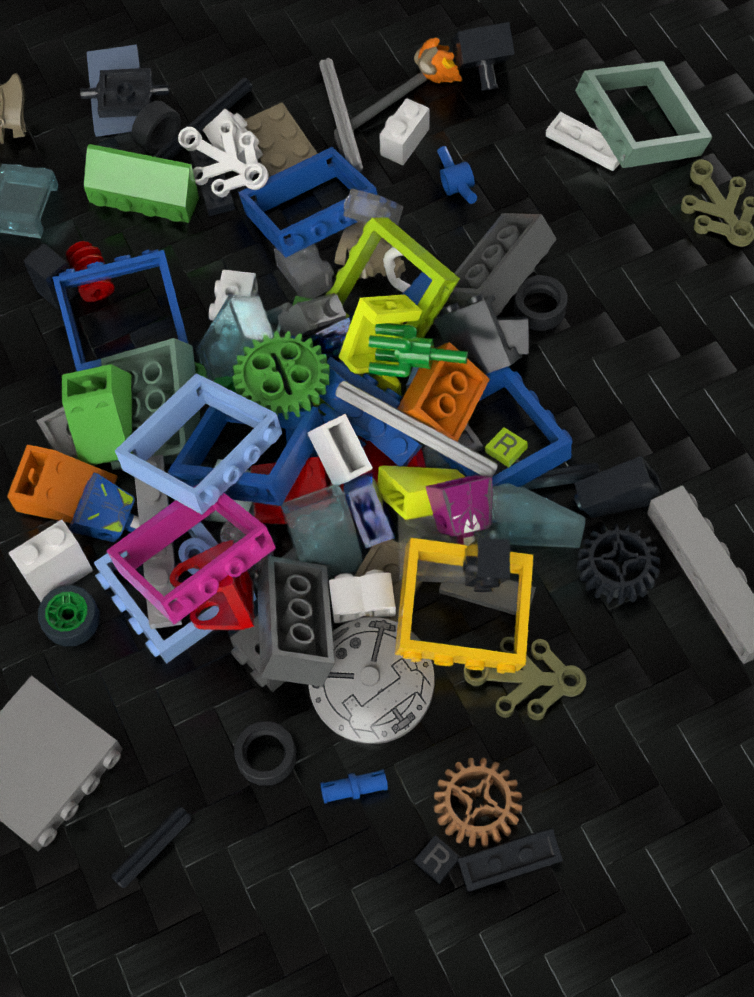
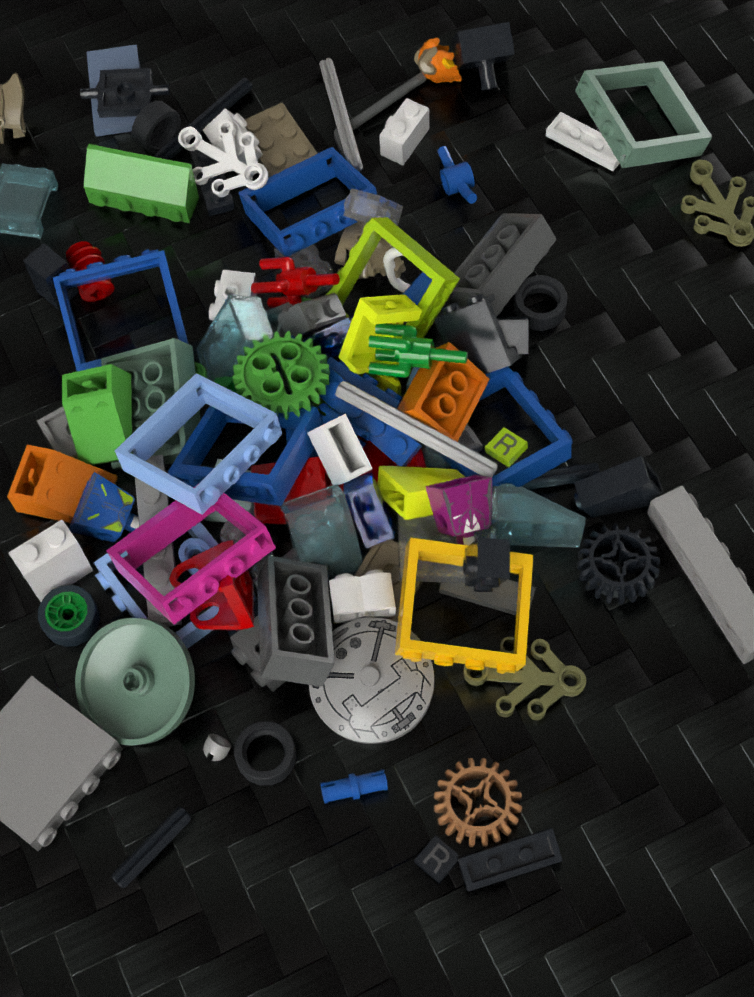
none -> sand green dish [75,618,195,745]
none -> light grey hinge [203,734,232,761]
none -> red plant [251,257,340,308]

